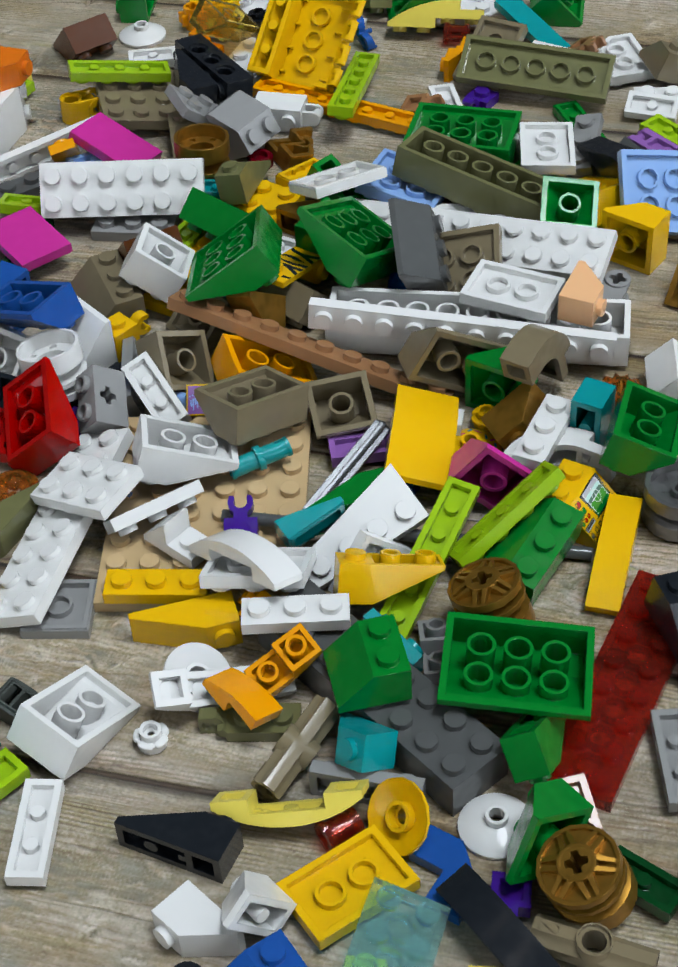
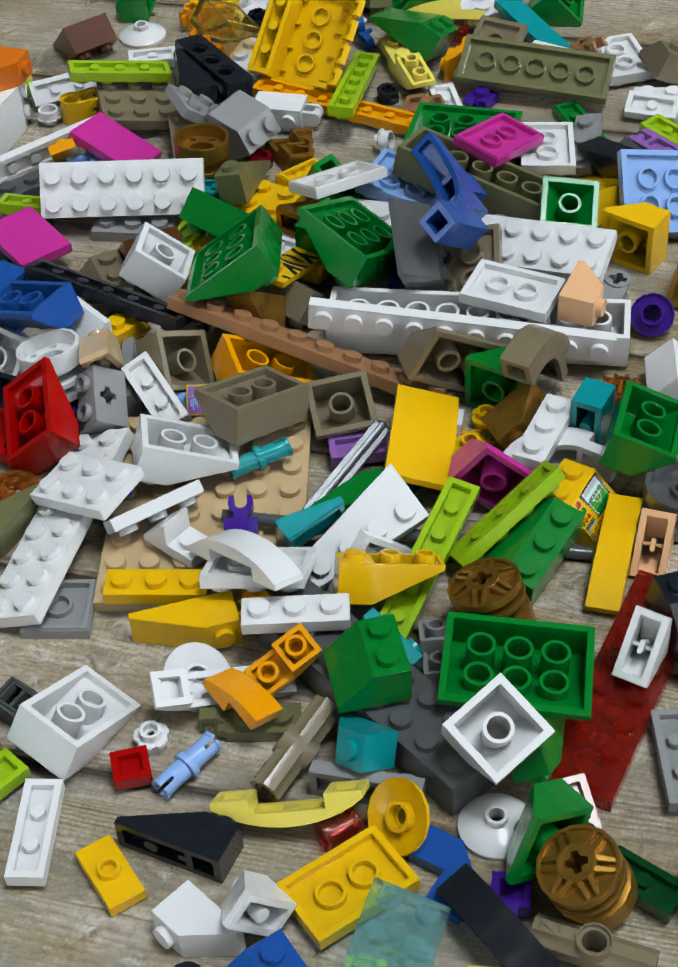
none -> black plate [24,259,191,331]
none -> white plate [27,73,95,109]
none -> white plate [37,104,62,126]
none -> yellow plate [75,834,147,917]
none -> tan slope [78,328,126,371]
none -> red plate [109,745,153,792]
none -> light blue pin [151,731,222,799]
none -> green slope [368,8,459,62]
none -> white plate [374,128,395,152]
none -> black bush [377,83,400,106]
none -> light yellow slope [379,36,436,89]
none -> blue arch [411,131,489,250]
none -> white slope [441,672,555,785]
none -> dark pink tile [452,112,544,168]
none -> white slope [611,605,672,688]
none -> light nougat slope [629,508,677,580]
none -> dark purple plate [631,293,675,338]

